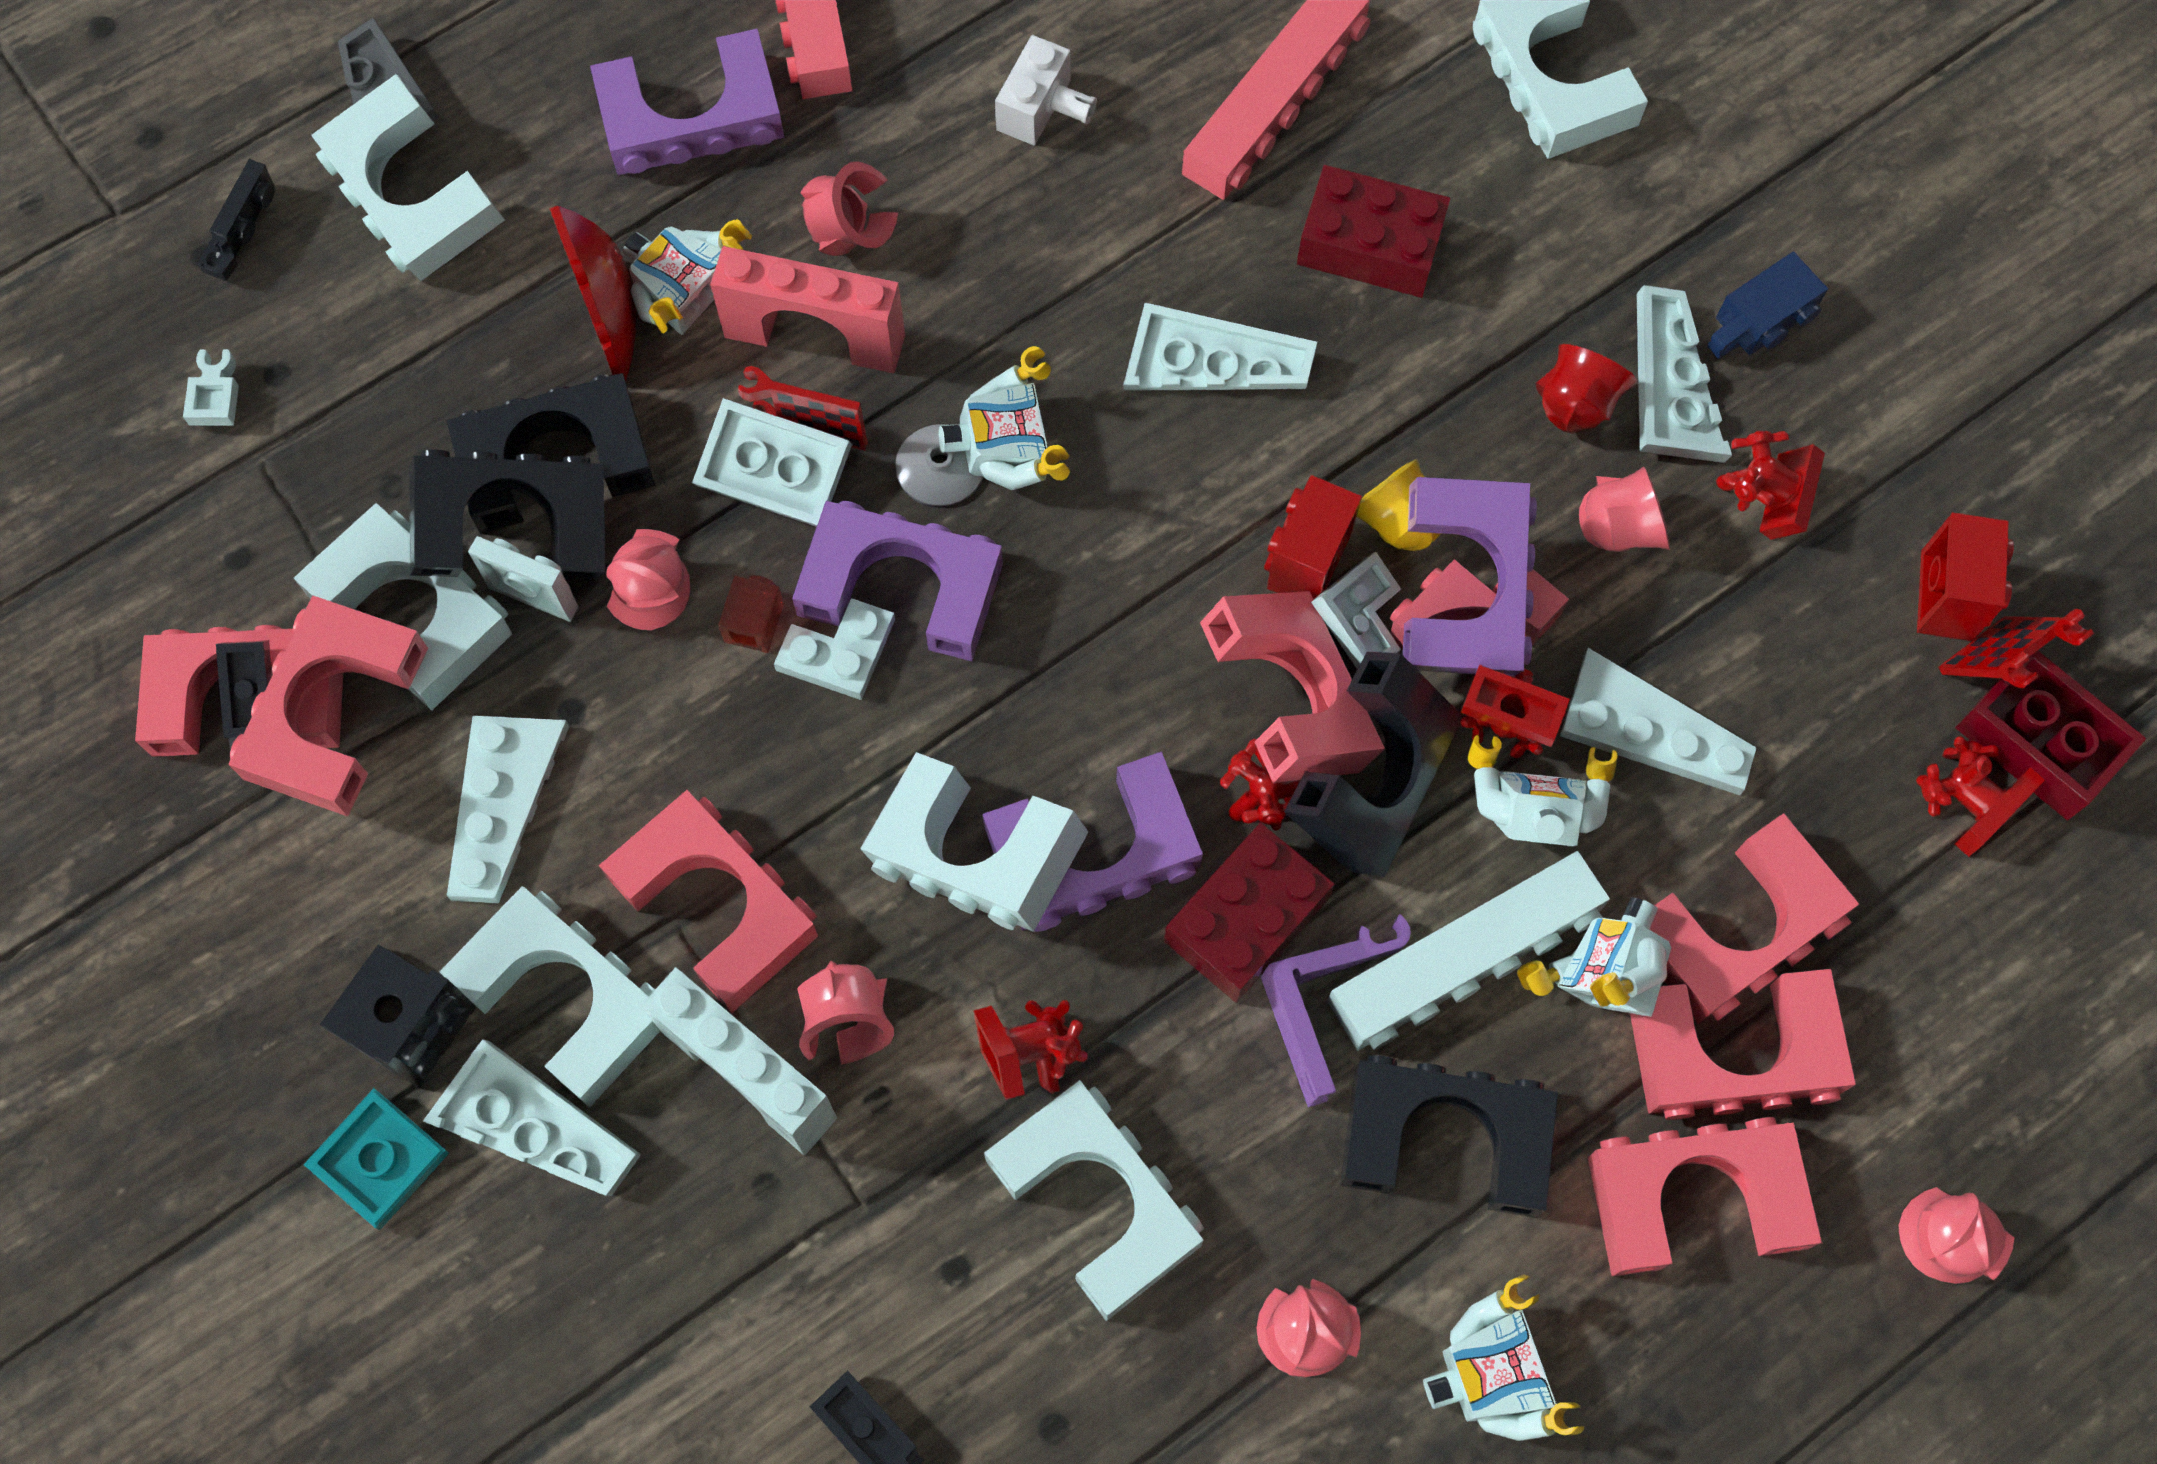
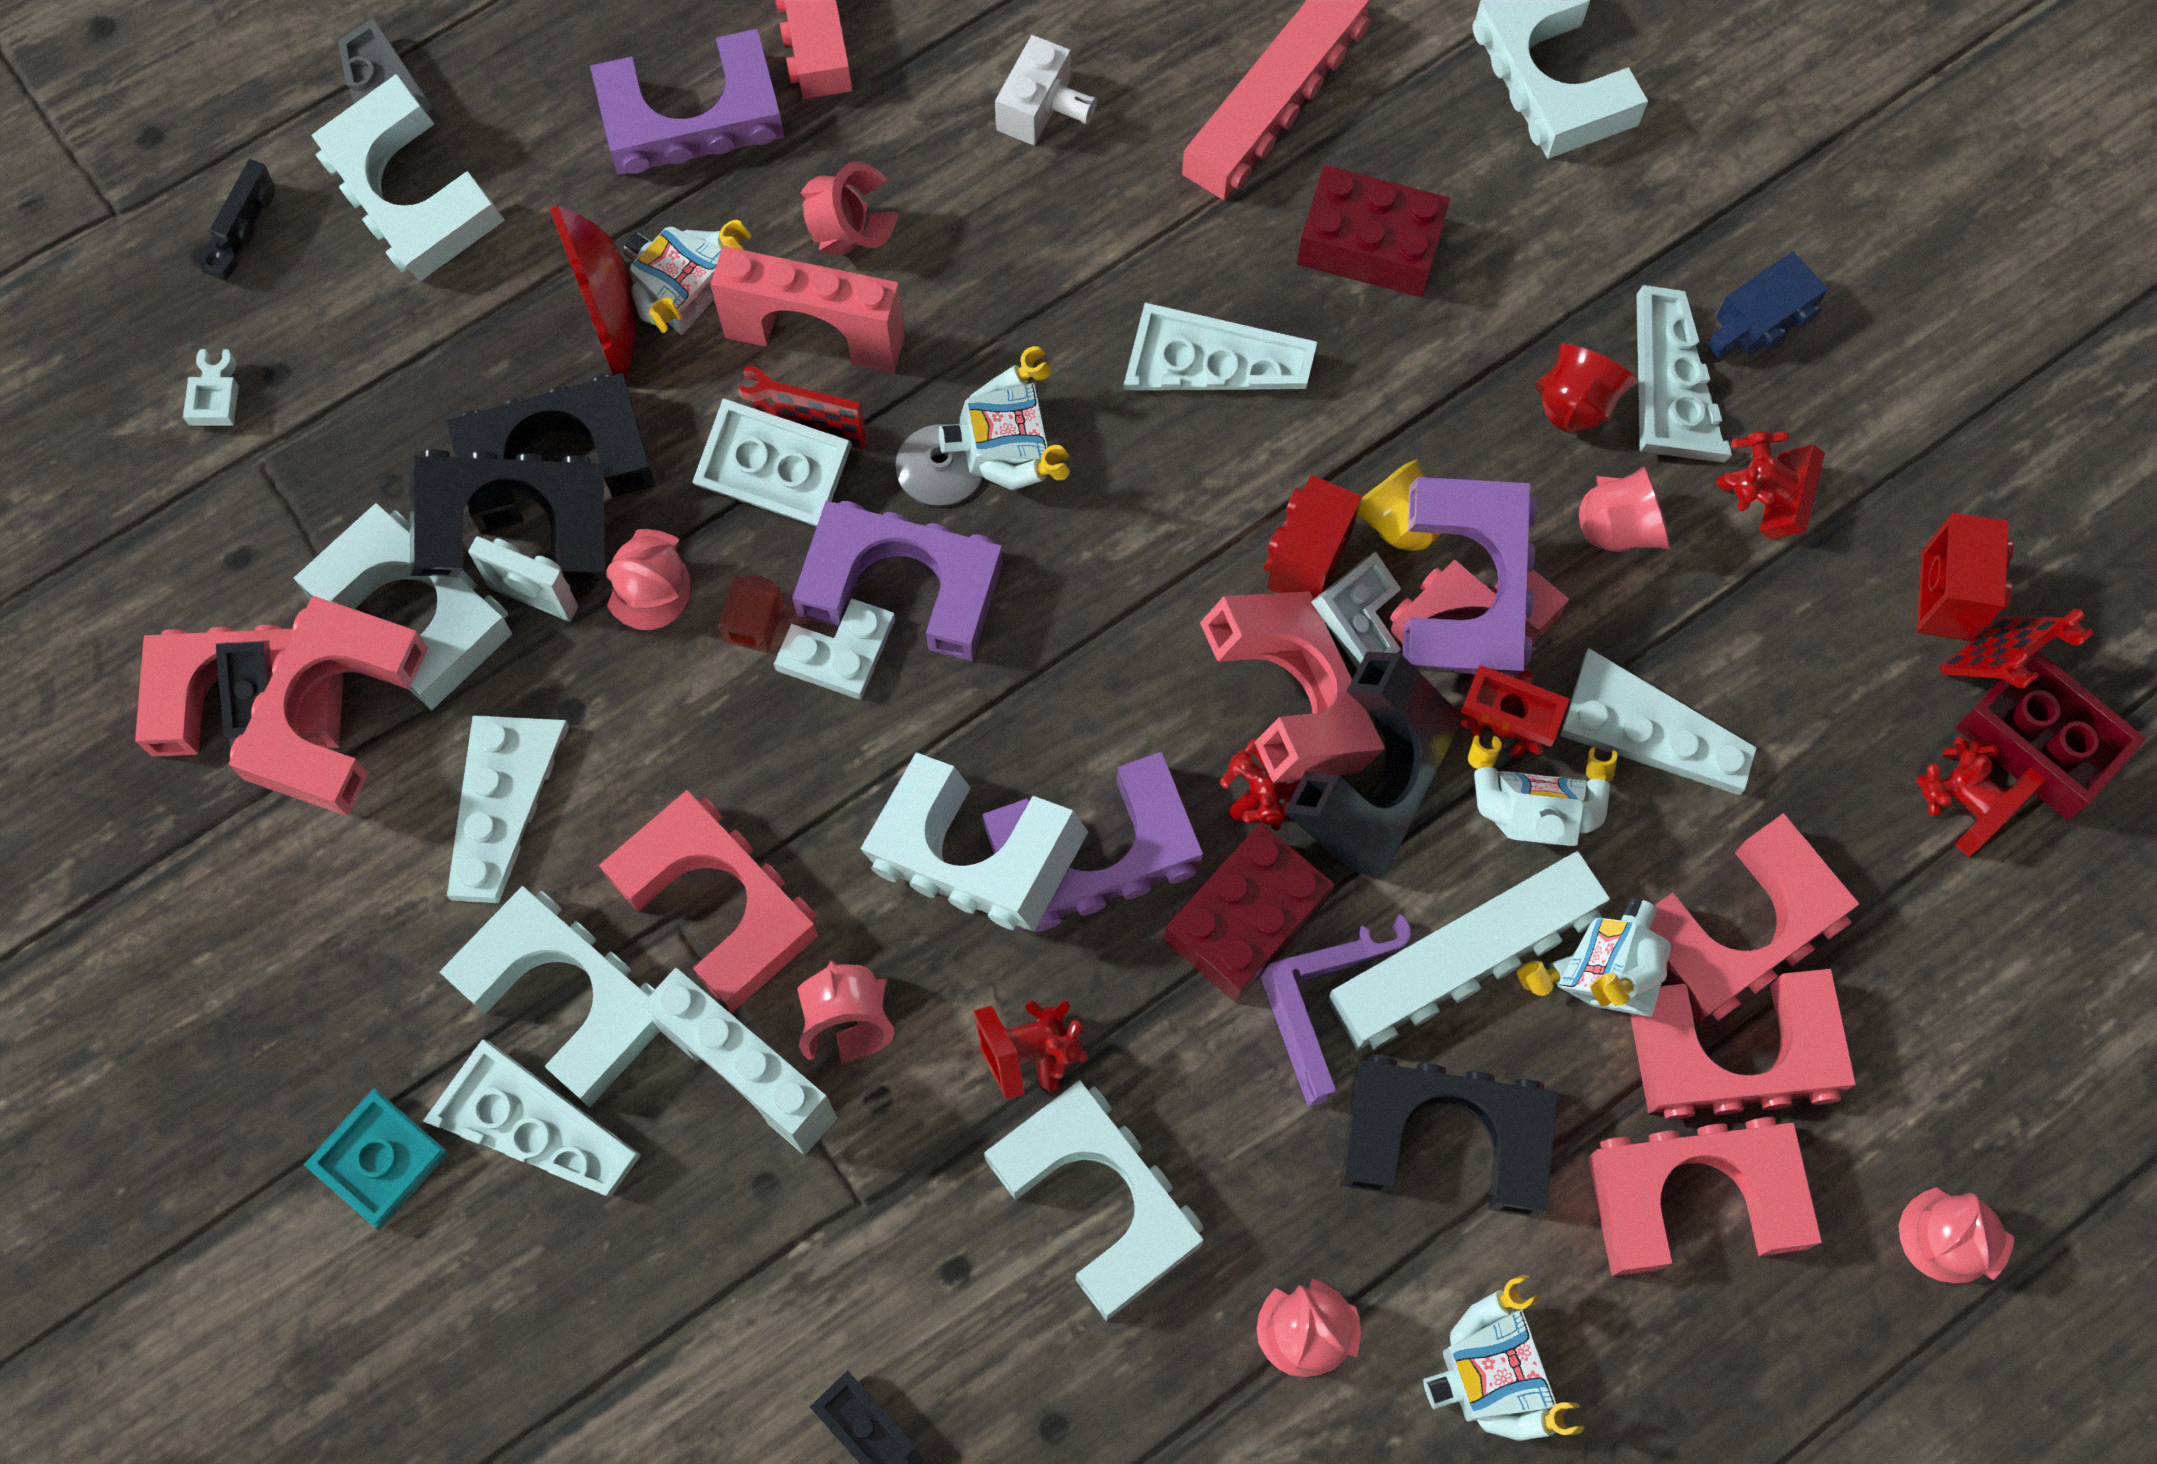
black bracket [320,944,476,1089] -> none

